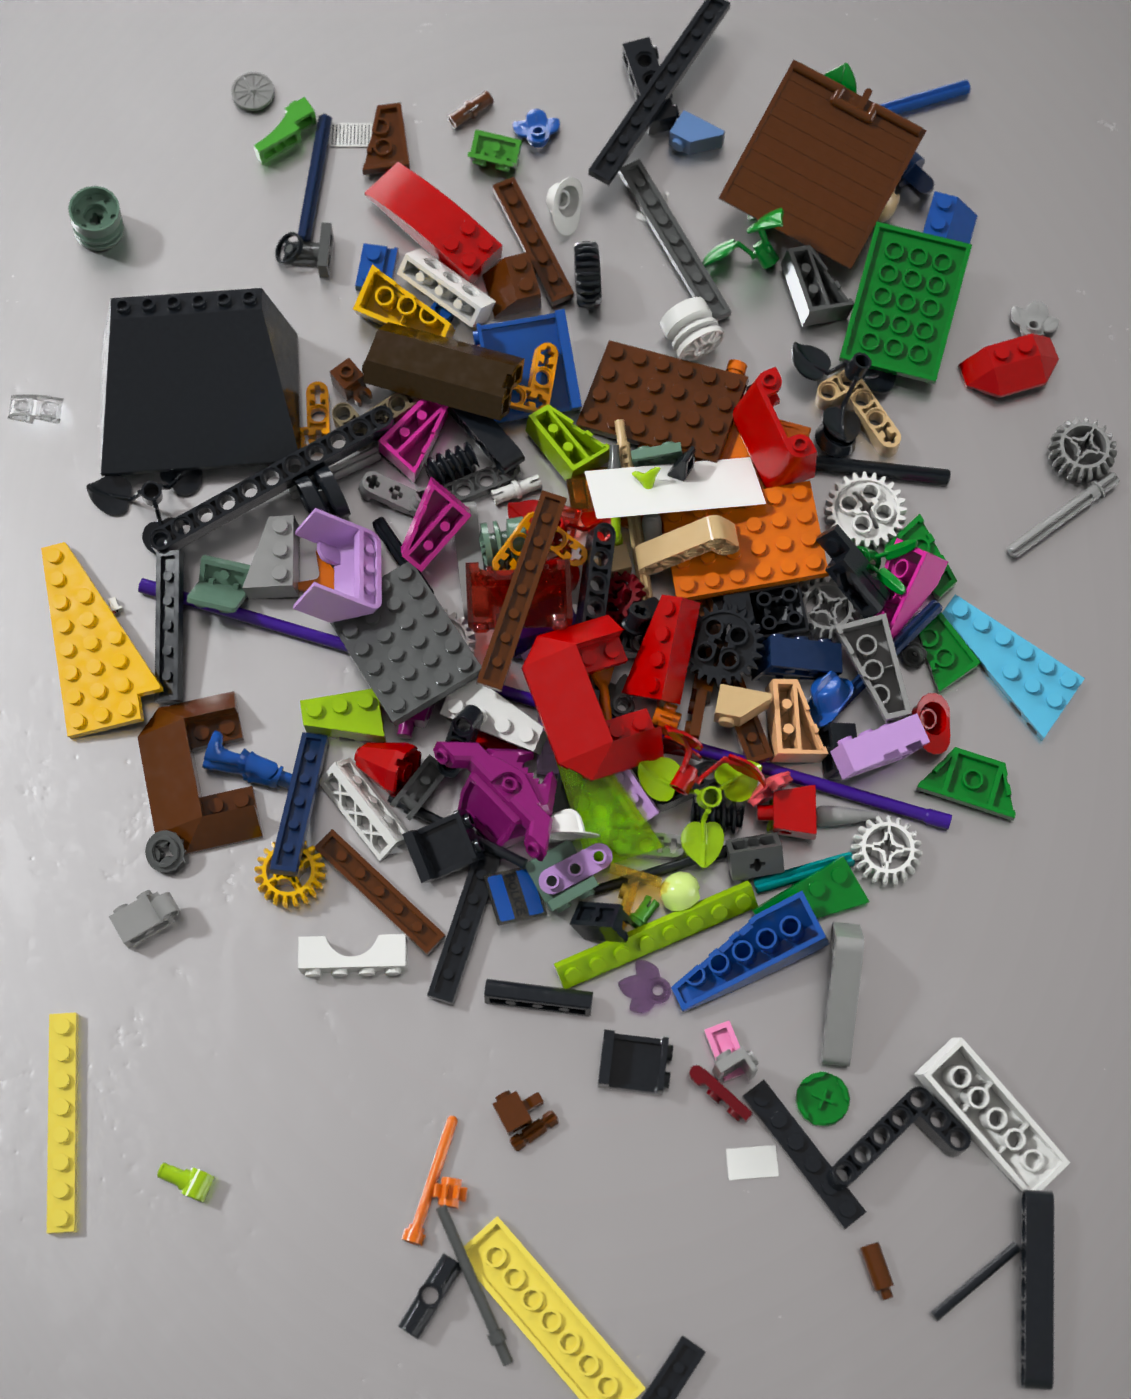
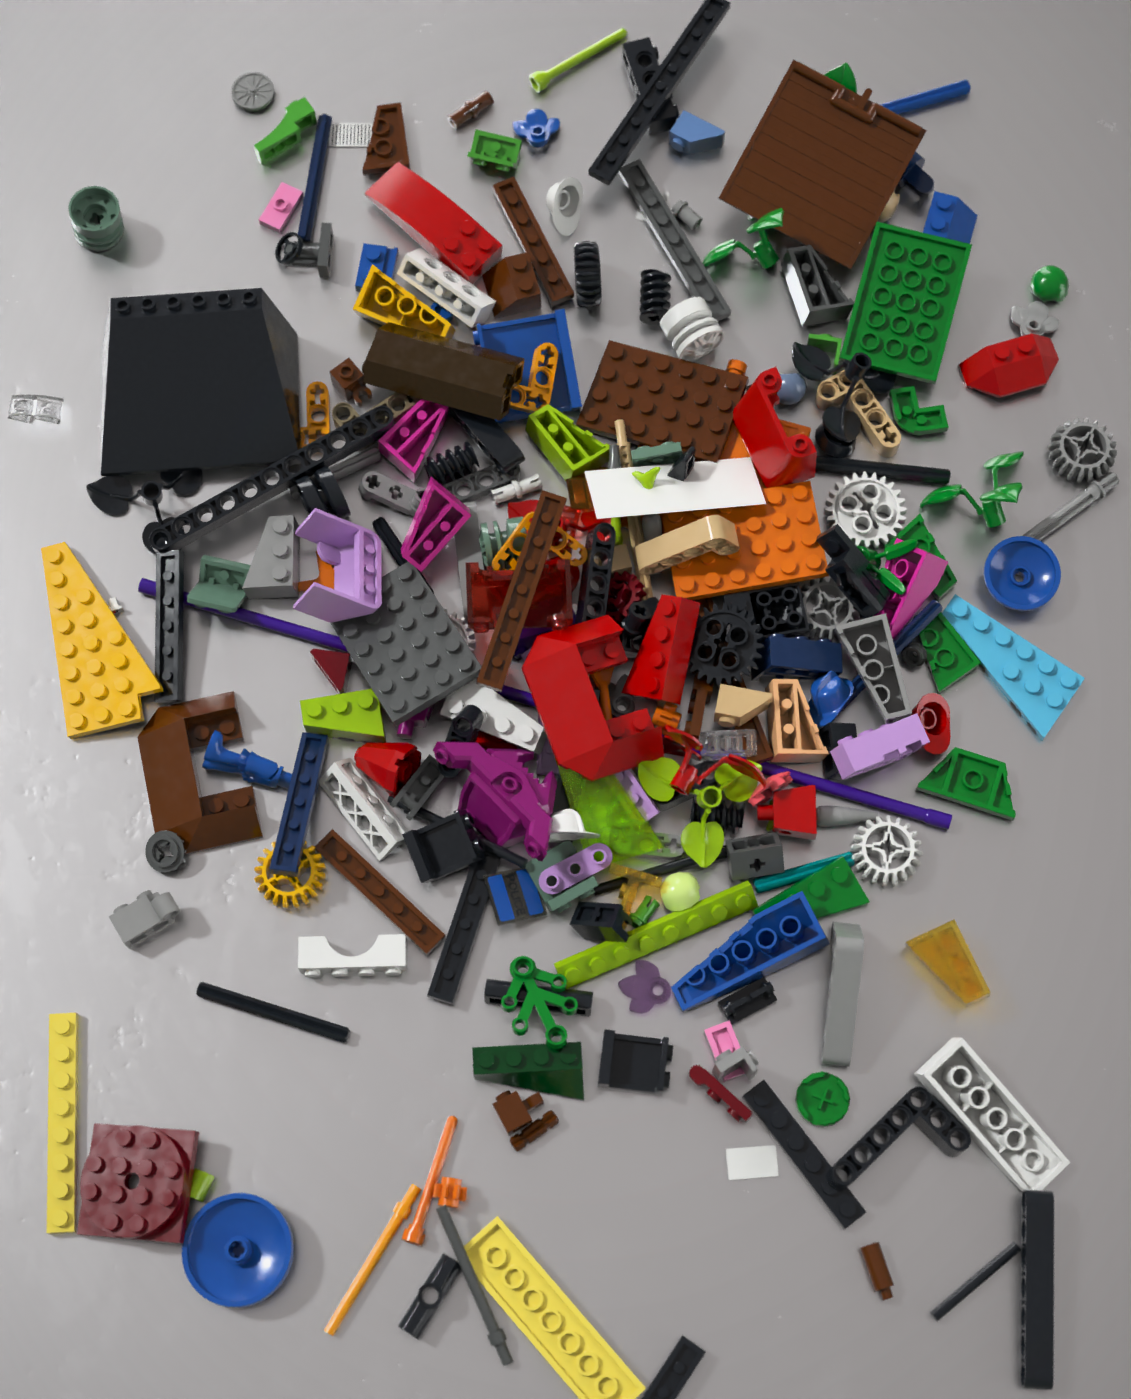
none -> dark red piece [77,1123,200,1244]
none -> blue dish [182,1193,294,1308]
none -> black axle [196,982,350,1042]
none -> bright pink plate [259,182,304,233]
none -> dark red slope [310,649,352,694]
none -> light orange bar [324,1184,421,1336]
none -> dark green wedge [472,1042,584,1101]
none -> green plant [501,956,578,1049]
none -> lime piece [529,28,627,92]
none -> black piece [639,269,671,325]
none -> light grey pin [672,200,703,230]
none -> clear slope [700,729,757,760]
none -> black hinge [718,977,777,1025]
none -> sand blue piece [777,373,807,405]
none -> bright green bracket [807,334,842,375]
none -> green plate [889,386,948,435]
none -> clear yellow wedge [905,920,991,1007]
none -> green plant [920,451,1024,528]
none -> blue dish [984,536,1061,611]
none -> green hair [1030,266,1069,303]

